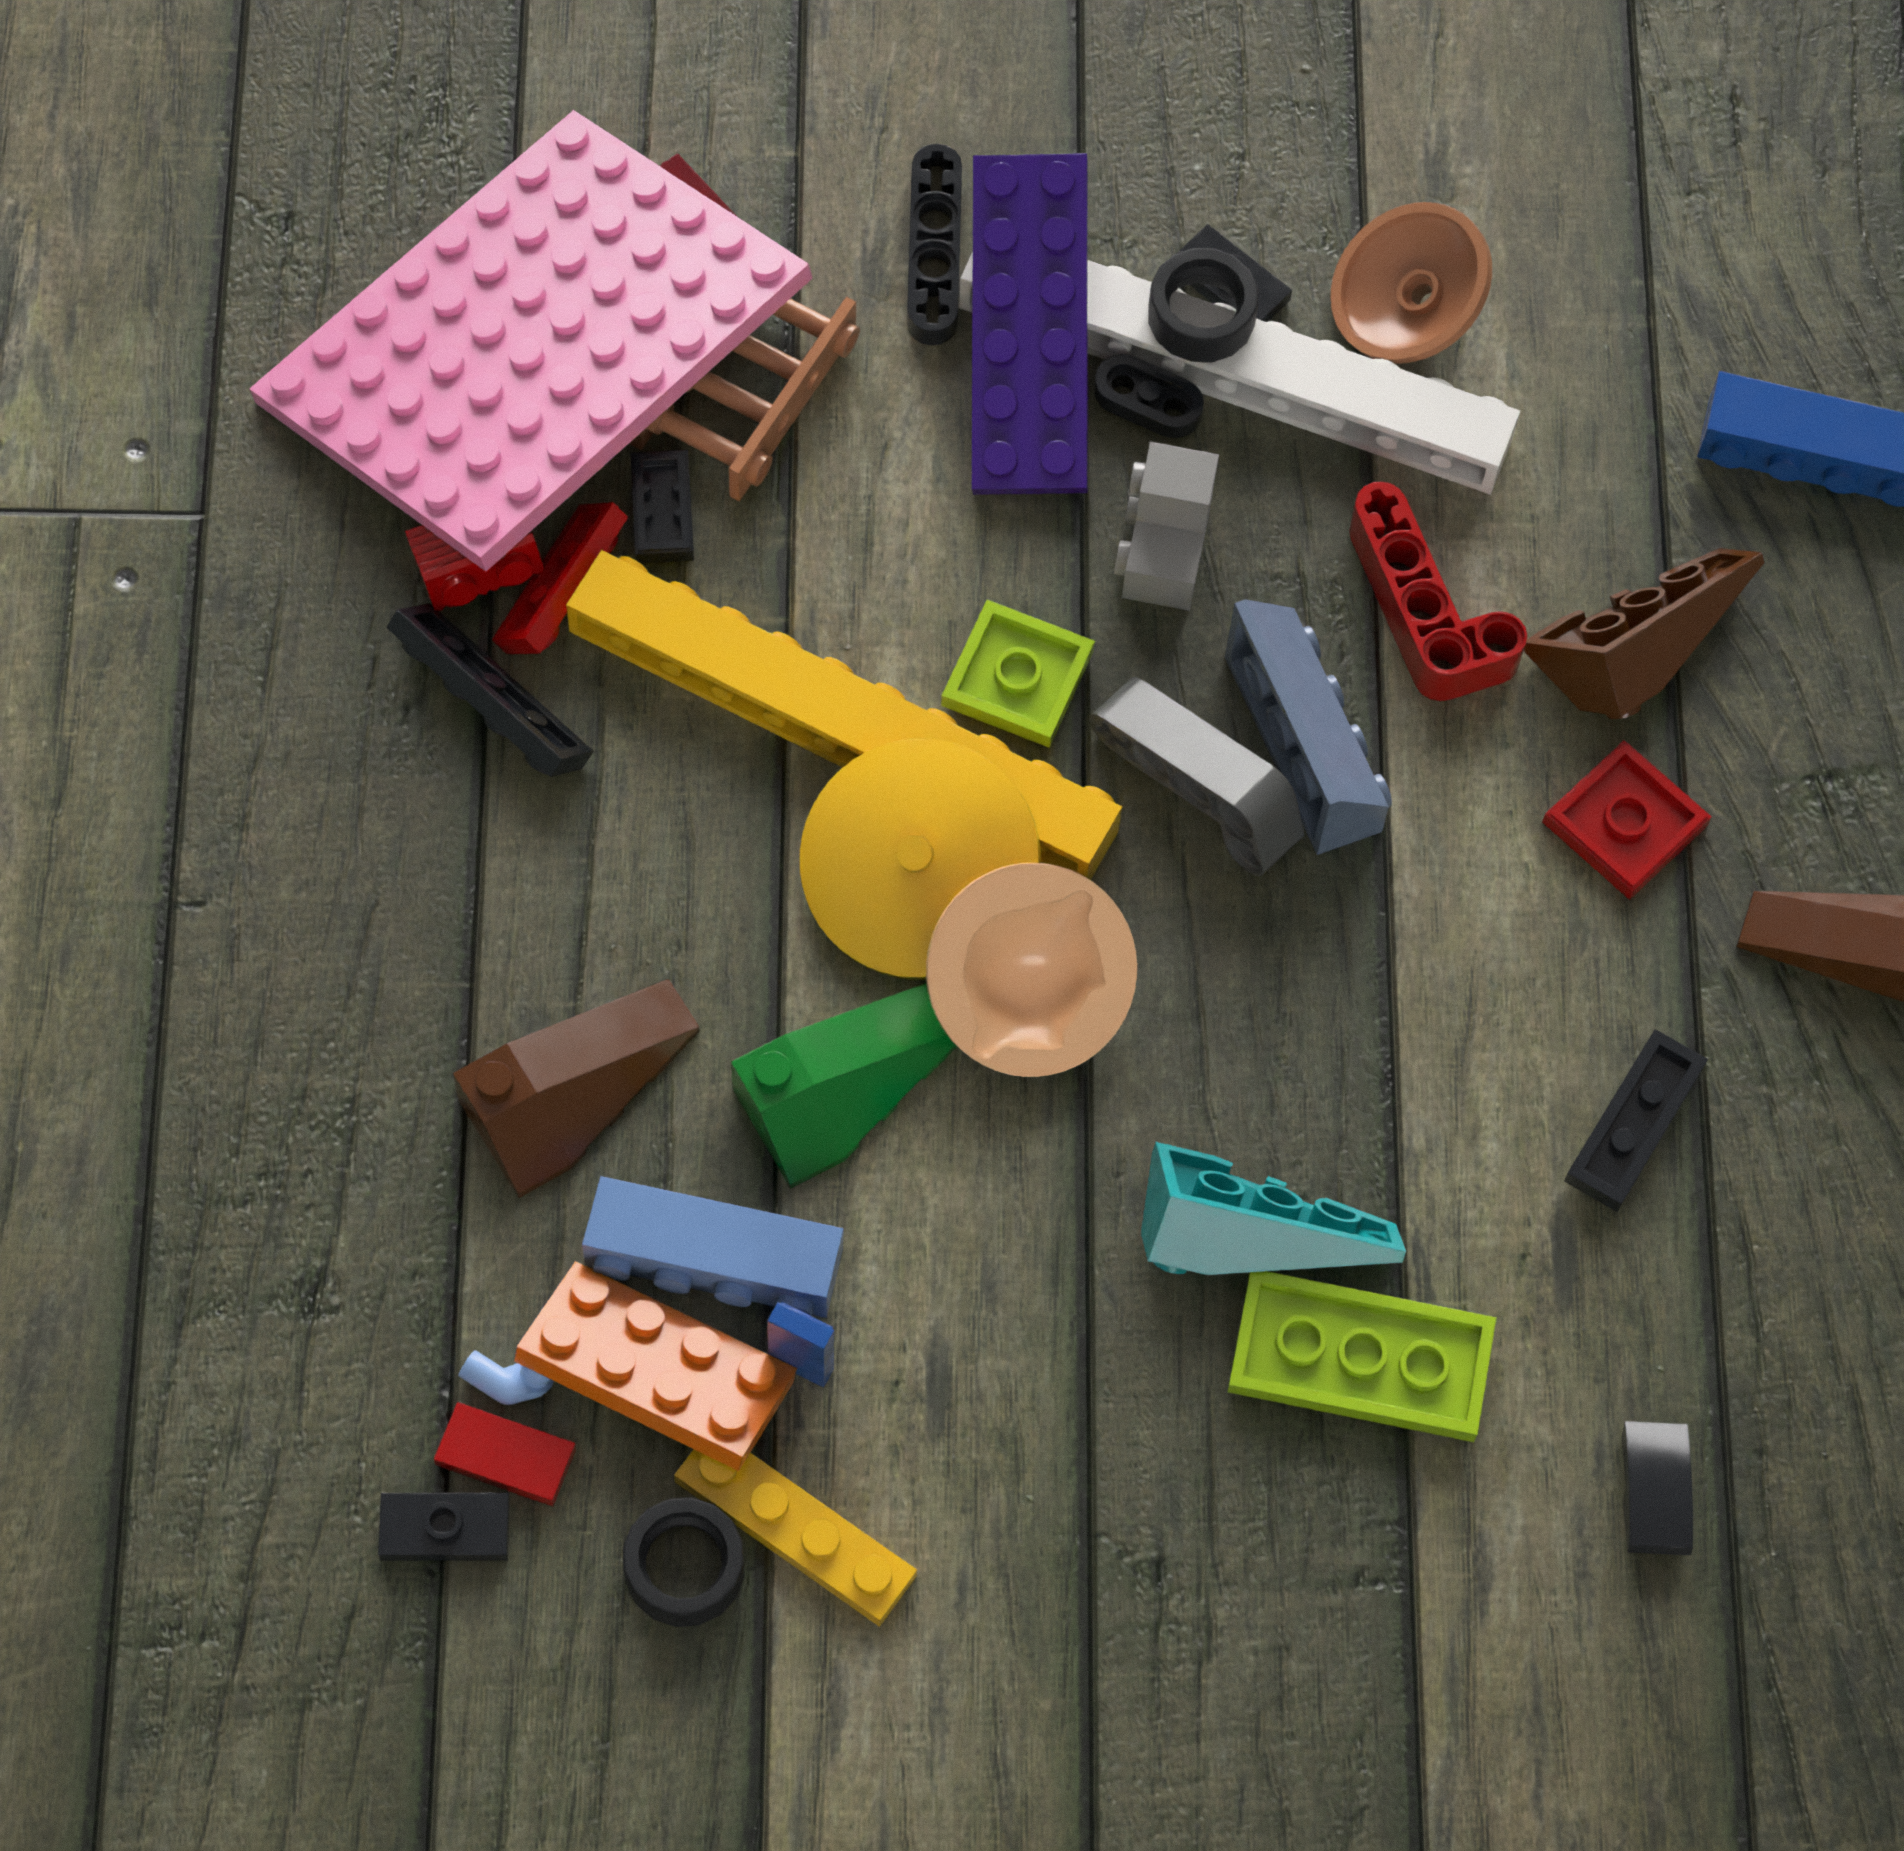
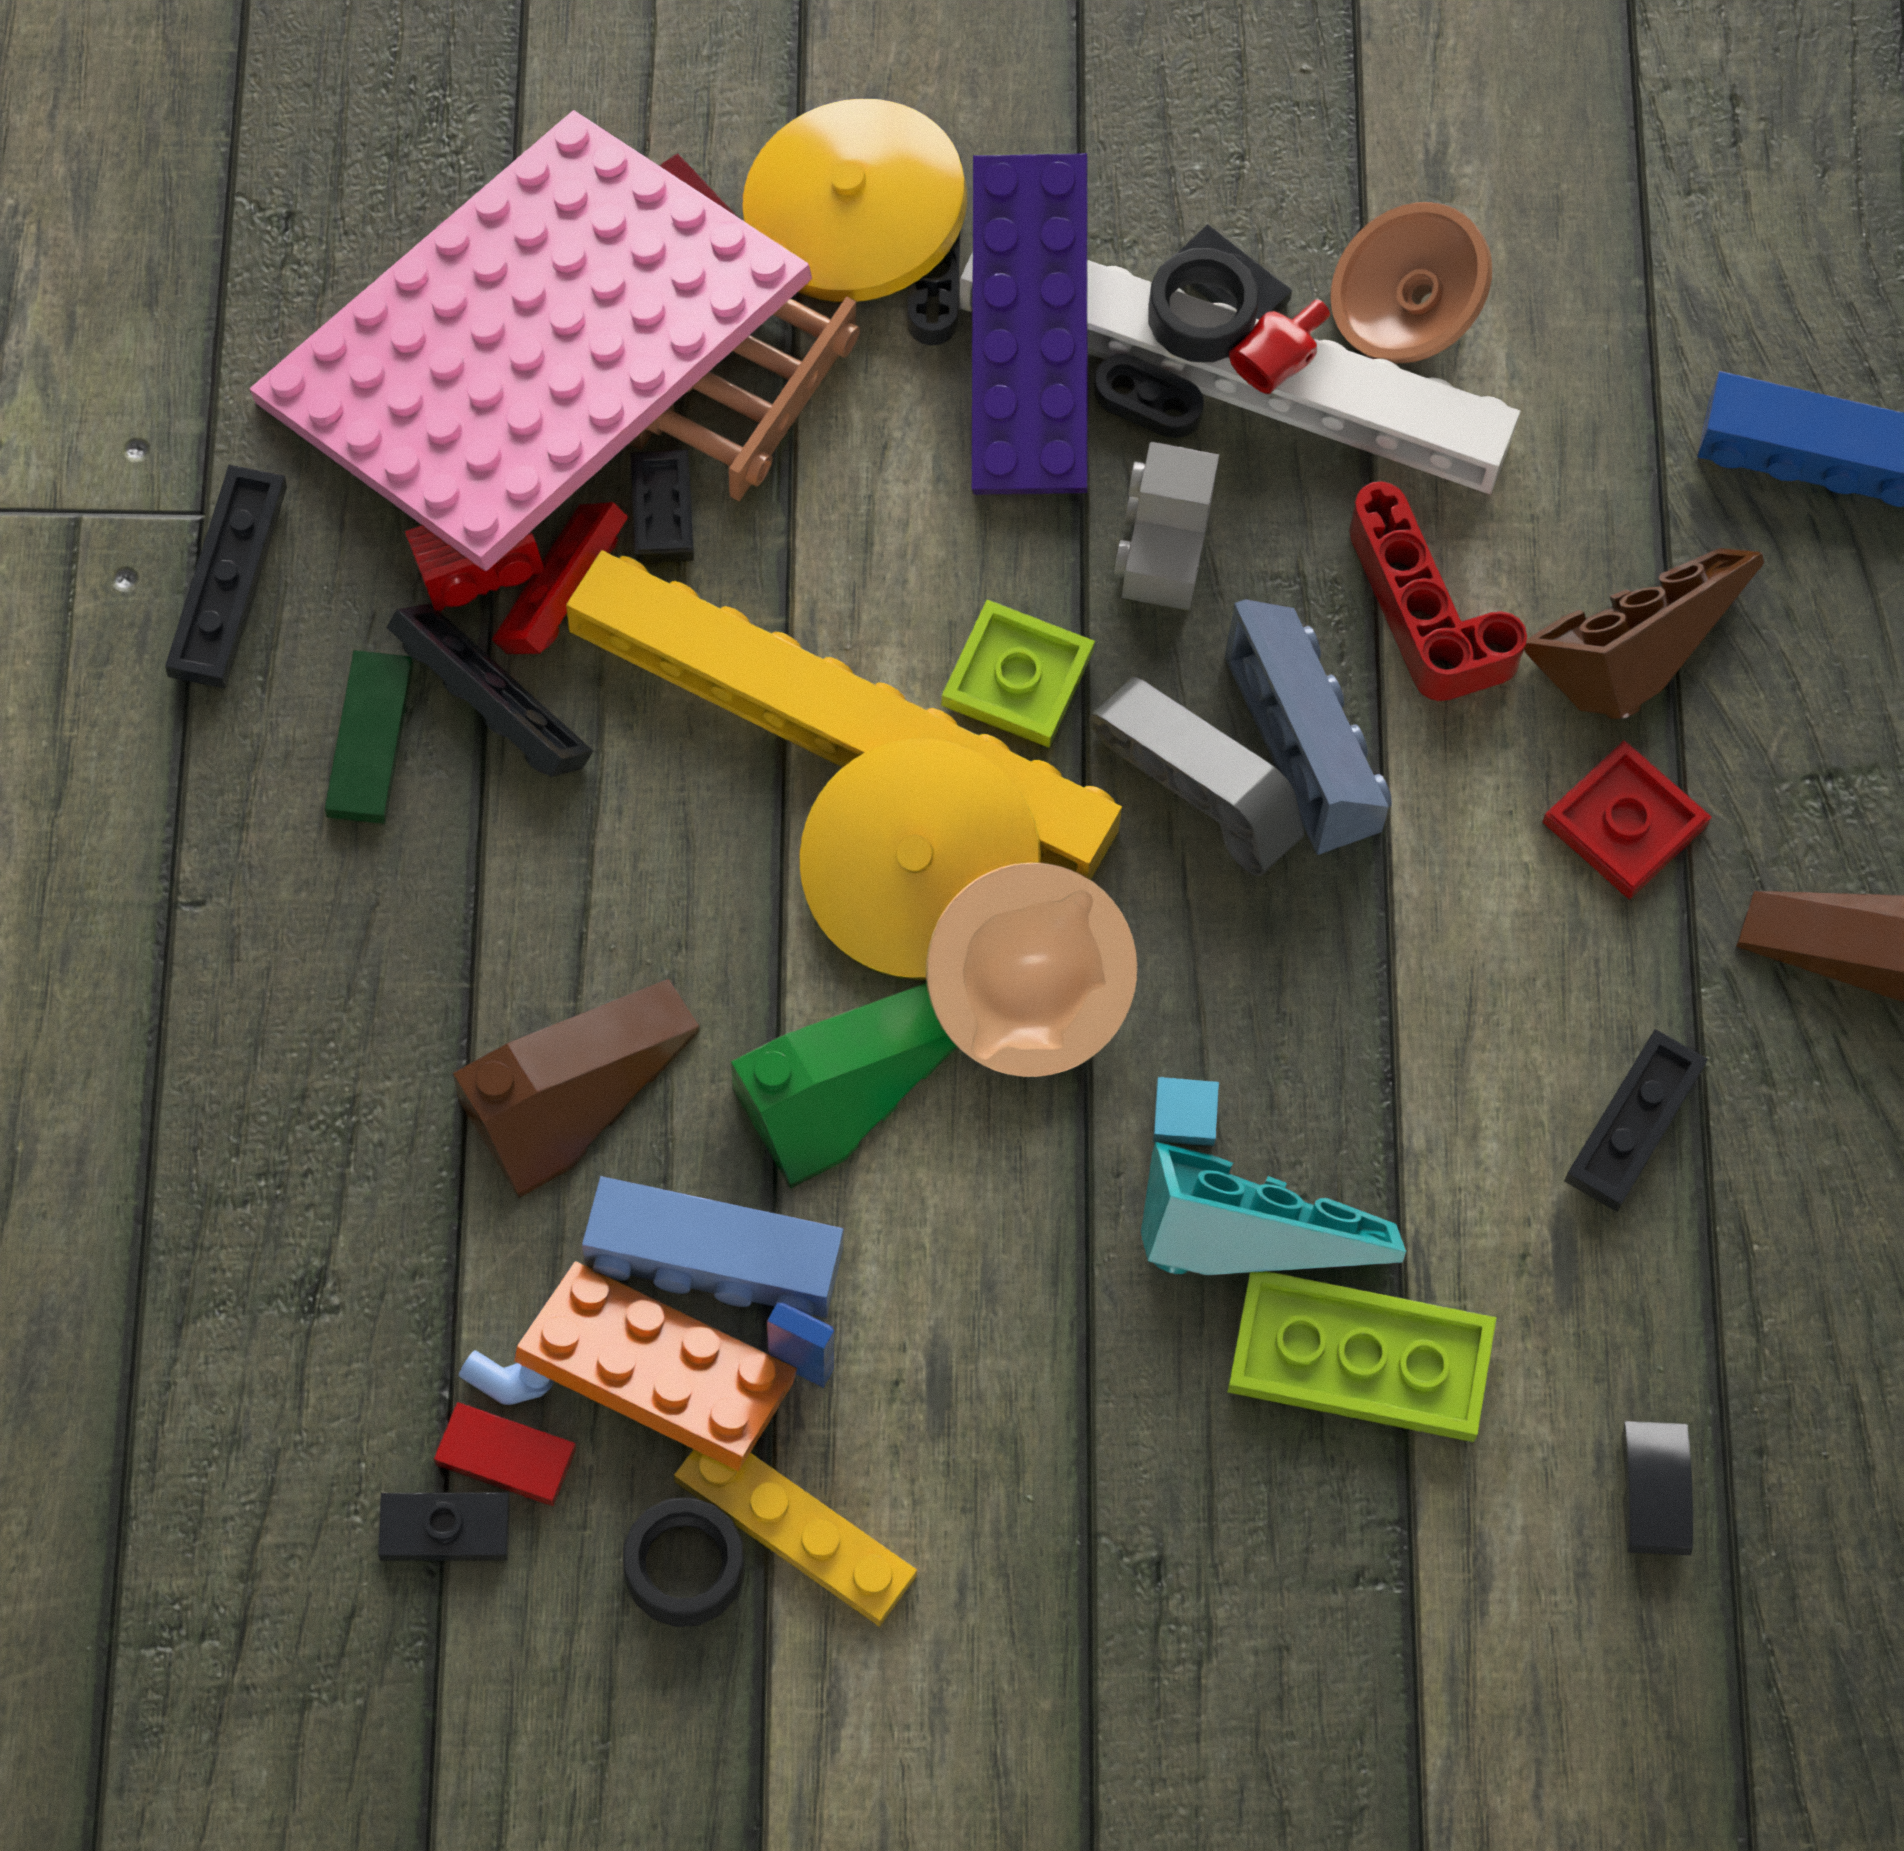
none -> black plate [165,465,287,689]
none -> dark green tile [325,650,413,824]
none -> yellow dish [743,99,967,302]
none -> medium azure tile [1153,1077,1219,1146]
none -> red piece [1229,299,1330,395]

